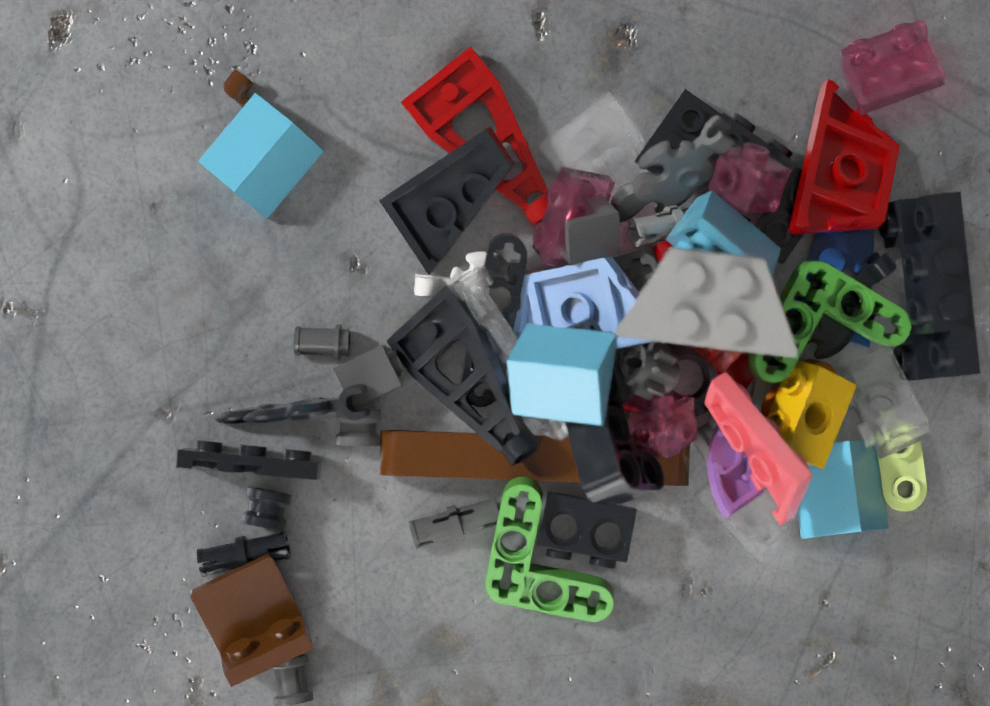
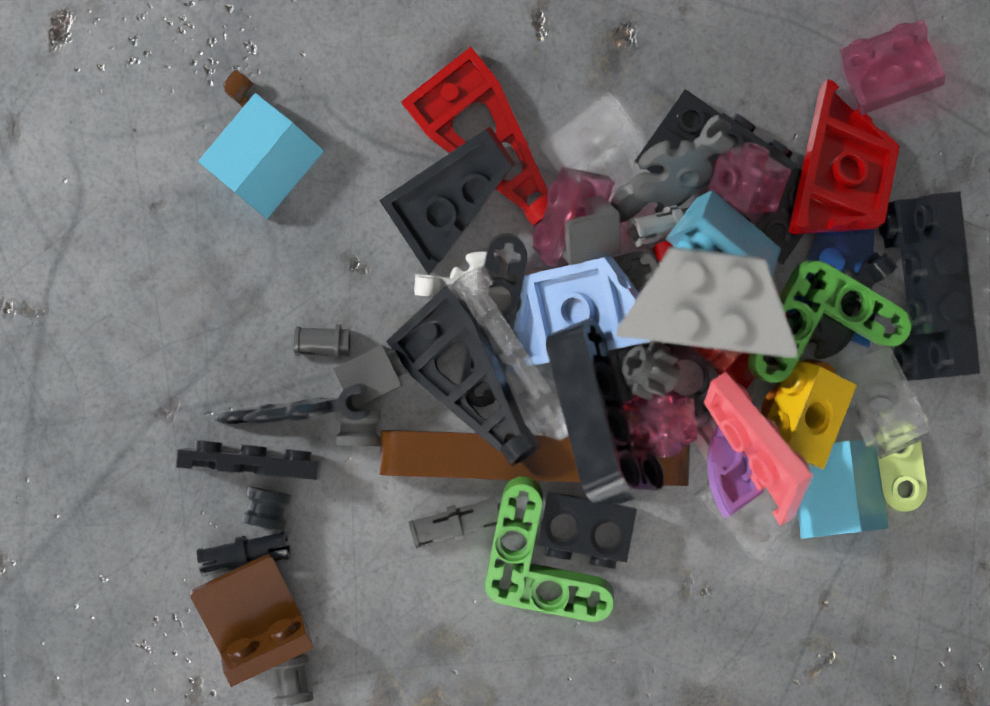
medium azure slope [507,323,618,426] -> none

